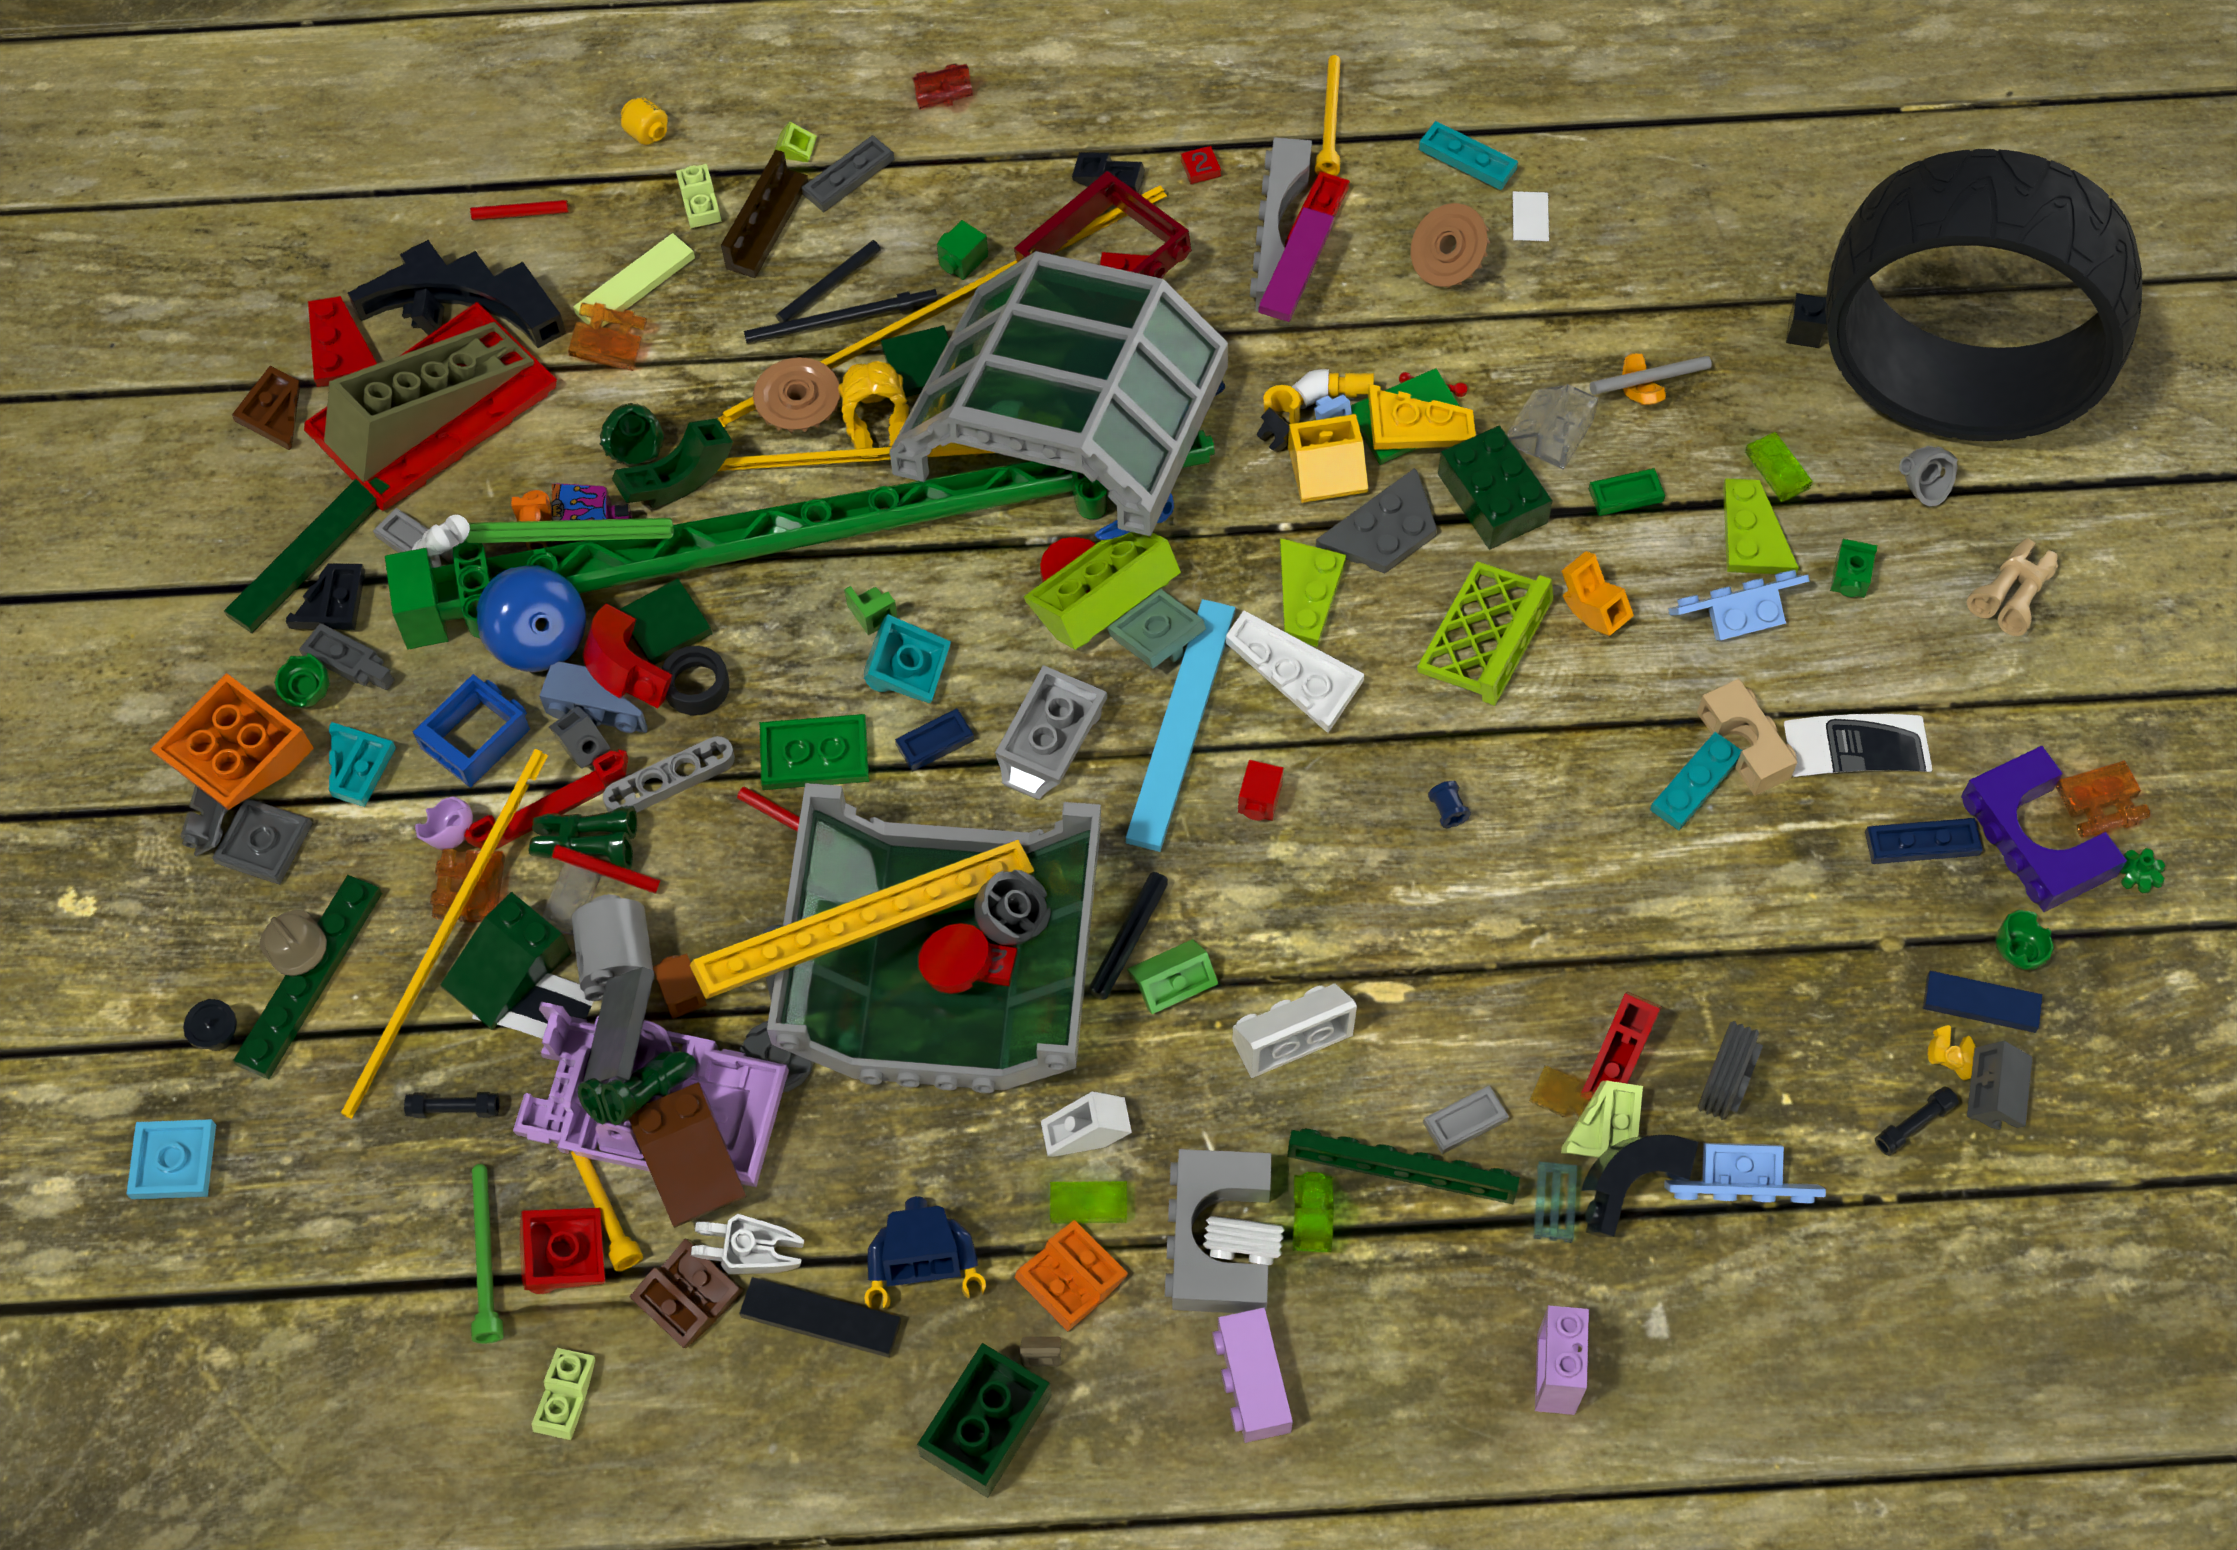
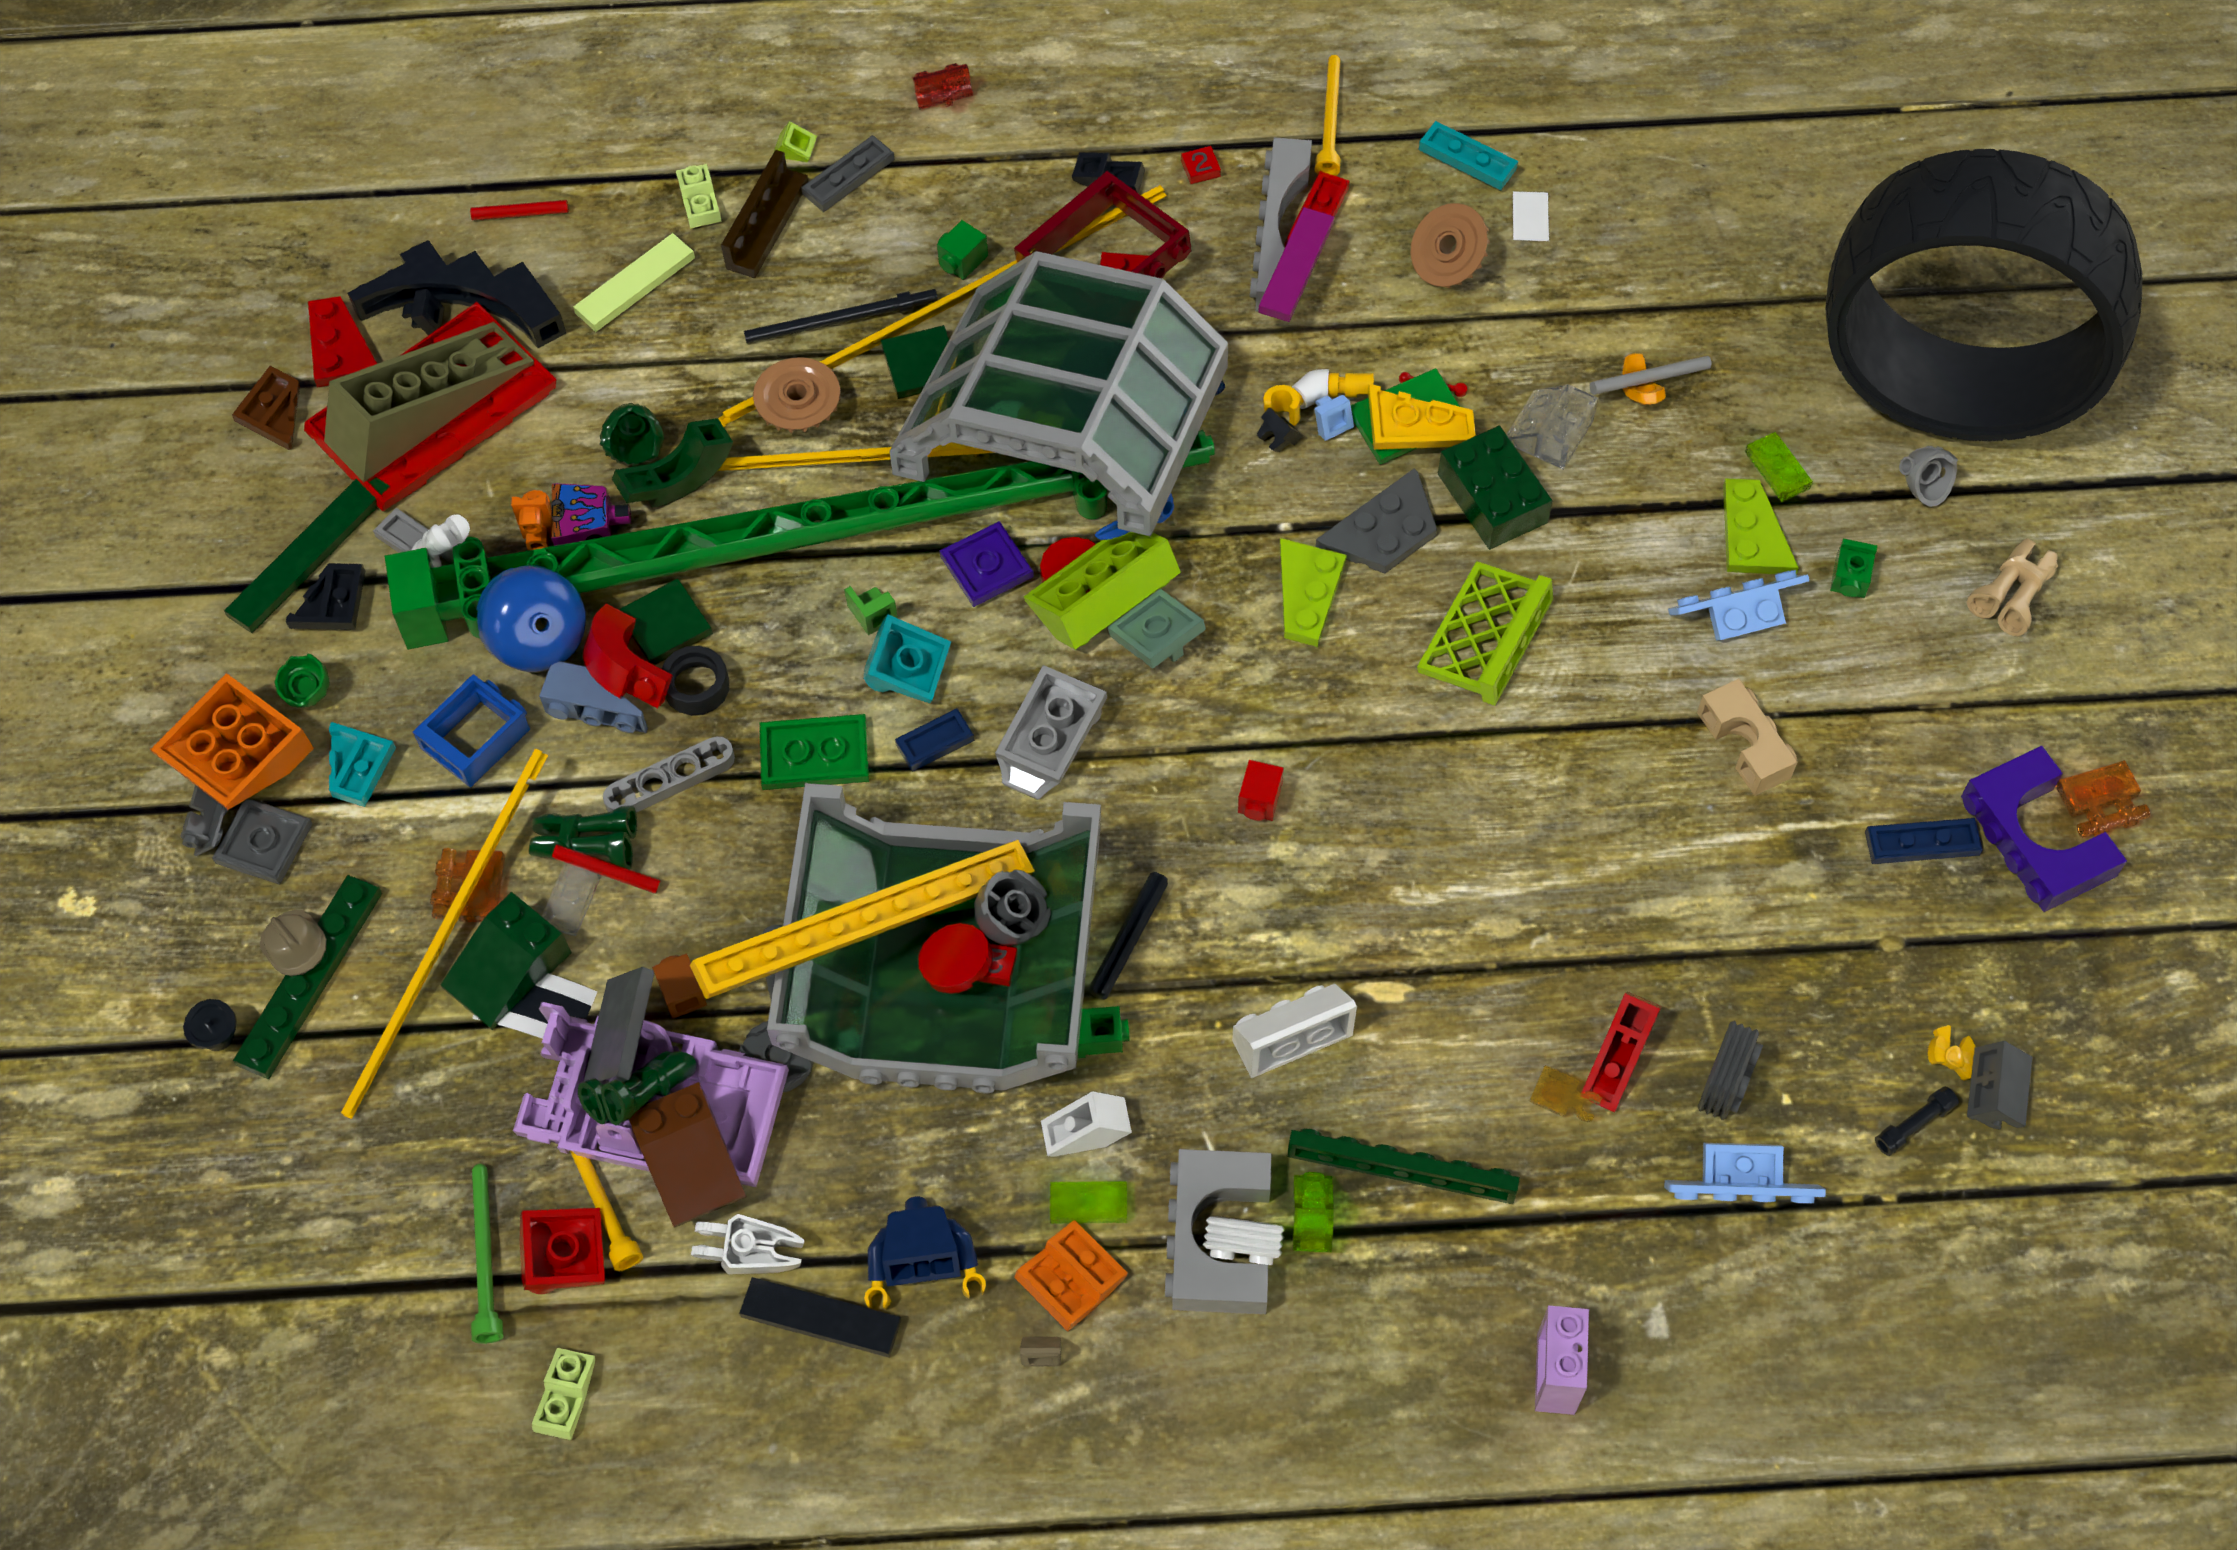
medium azure plate [127,1119,216,1199] -> none
dark grey hinge [299,623,395,690] -> none
black bar [404,1092,500,1118] -> none
lavender hair [415,796,473,850] -> none
red piece [464,749,629,850] -> none
bright green axle [466,518,674,543] -> none
dark grey brick [549,706,610,769] -> none
clear orange plate [568,302,647,371] -> none
light grey cylinder [571,894,654,1001] -> none
yellow head [621,97,668,145] -> none
reddish brown slope [629,1238,744,1348] -> none
red bar [737,786,834,848] -> none
black bar [776,240,881,323] -> none
yellow hair [838,361,909,449] -> none
dark green brick [917,1343,1052,1498] -> none
medium azure tile [1126,599,1235,852] -> none
bright green panel [1127,939,1218,1014] -> none
lavender brick [1212,1307,1293,1443] -> none
white wing [1225,611,1364,733] -> none
yellow slope [1288,414,1368,503] -> none
light grey tile [1423,1085,1509,1154] -> none
dark blue bush [1428,781,1471,828] -> none
clear light blue tile [1533,1161,1577,1243] -> none
light orange brick [1561,551,1634,636] -> none
yellowish green wing [1561,1081,1643,1158] -> none
black arch [1581,1134,1699,1237] -> none
green tile [1588,468,1666,516] -> none
teal plate [1650,732,1743,831] -> none
sticker [1784,714,1932,777] -> none
black brick [1786,293,1827,348] -> none
dark blue tile [1923,971,2043,1033] -> none
green hair [1996,910,2054,970] -> none
green plant [2120,848,2165,893] -> none
none -> dark purple plate [939,521,1033,607]
none -> green brick [1078,1006,1130,1058]

